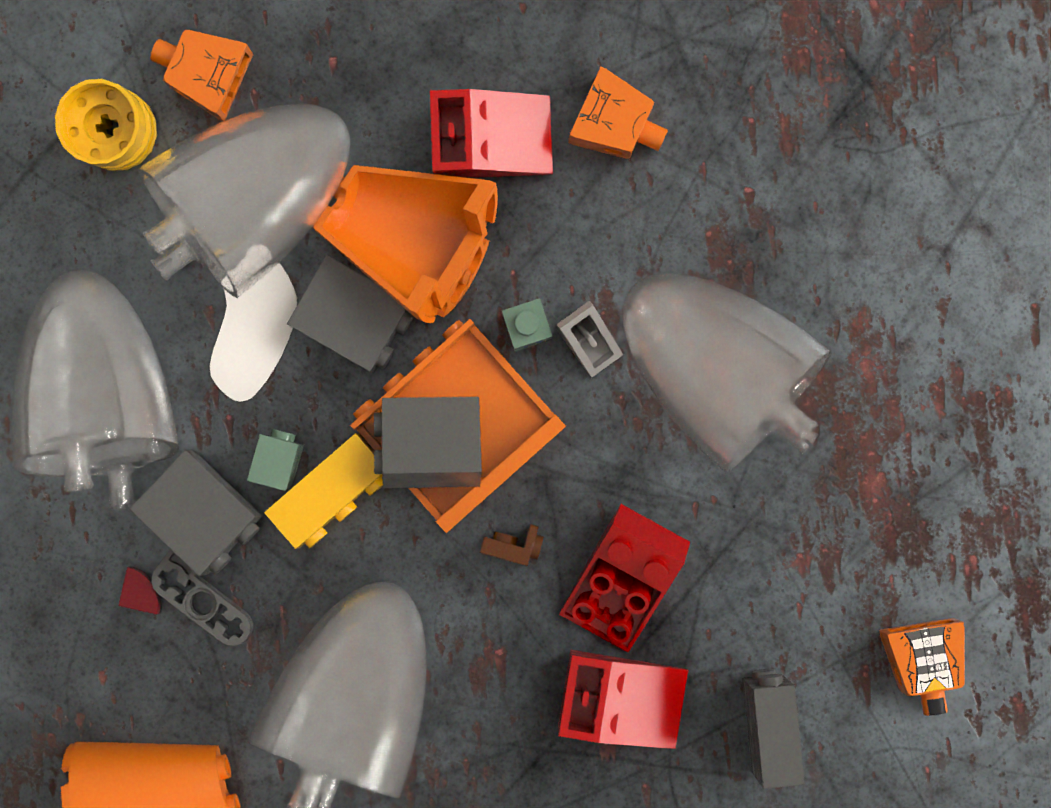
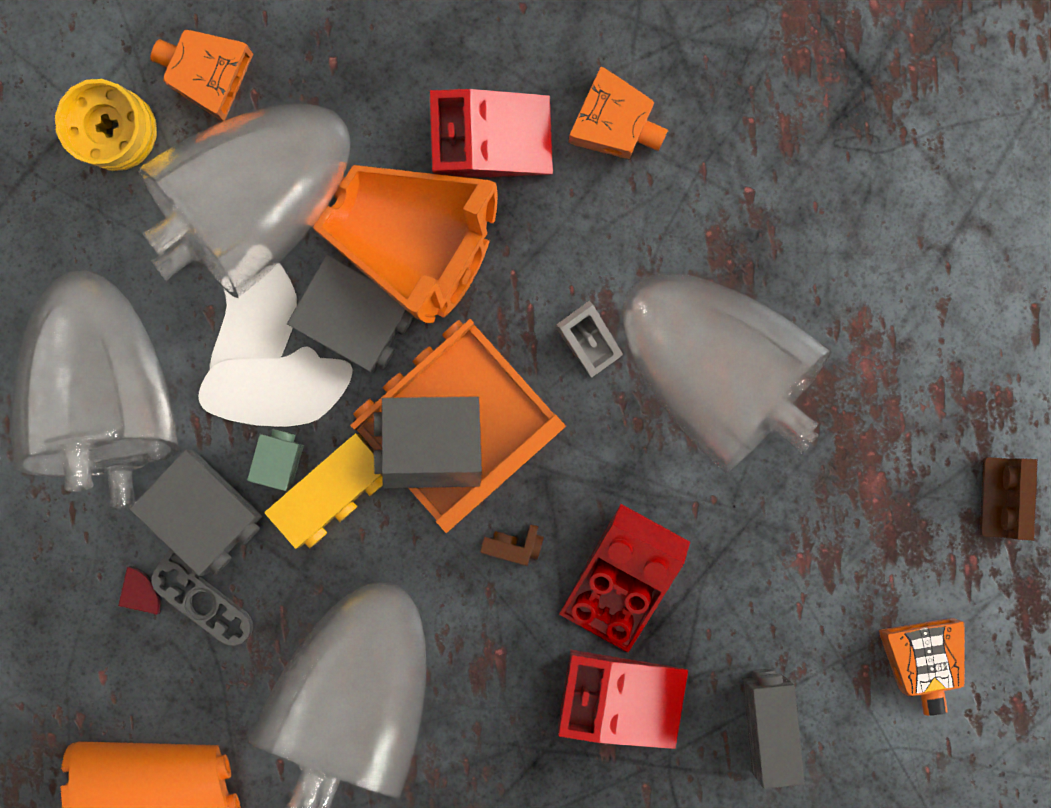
sand green brick [502,298,552,352] -> none
none -> white sticker [198,346,353,427]
none -> reddish brown bracket [980,457,1038,541]

